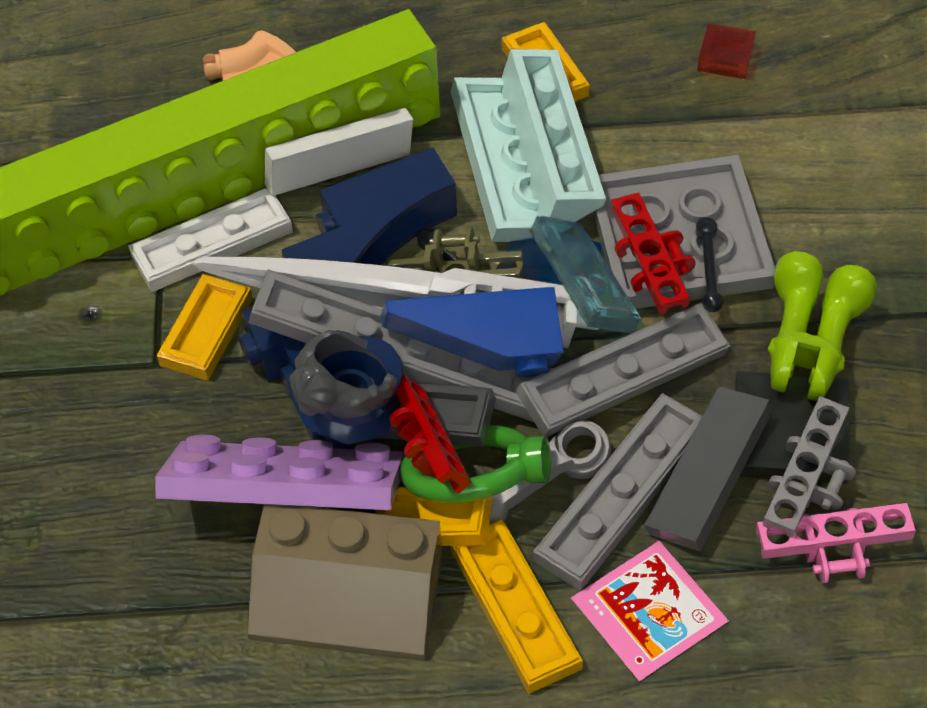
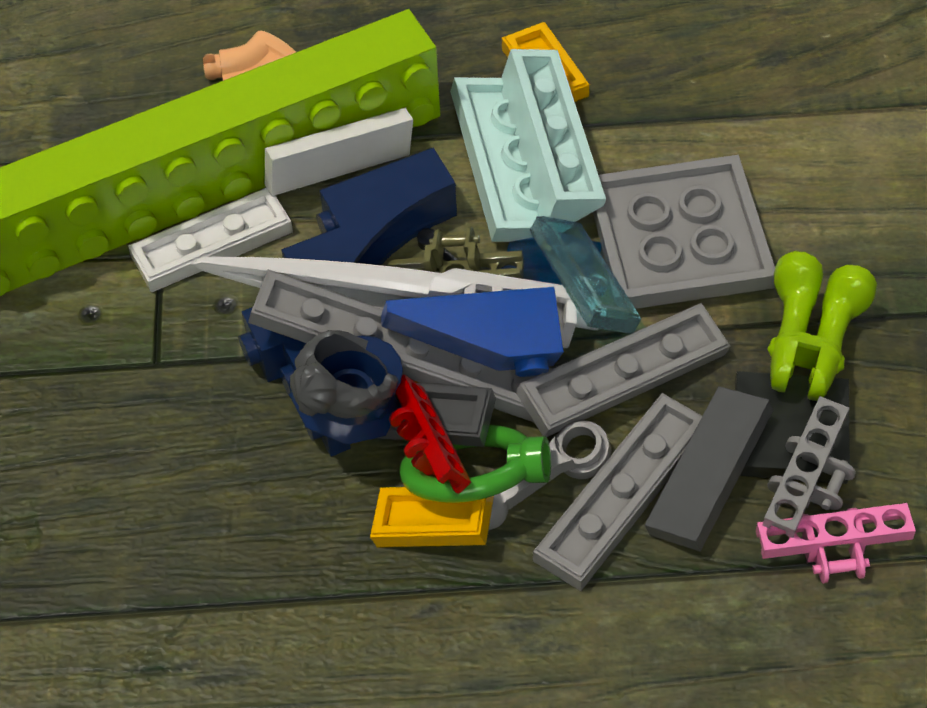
lavender plate [155,435,404,510] -> none
yellow tile [157,274,253,381] -> none
dark tan slope [247,504,443,661] -> none
yellow tile [450,519,583,694] -> none
sticker [571,541,729,682] -> none
red piece [611,192,696,315] -> none
black hinge [695,218,724,312] -> none
clear red tile [697,23,756,79] -> none

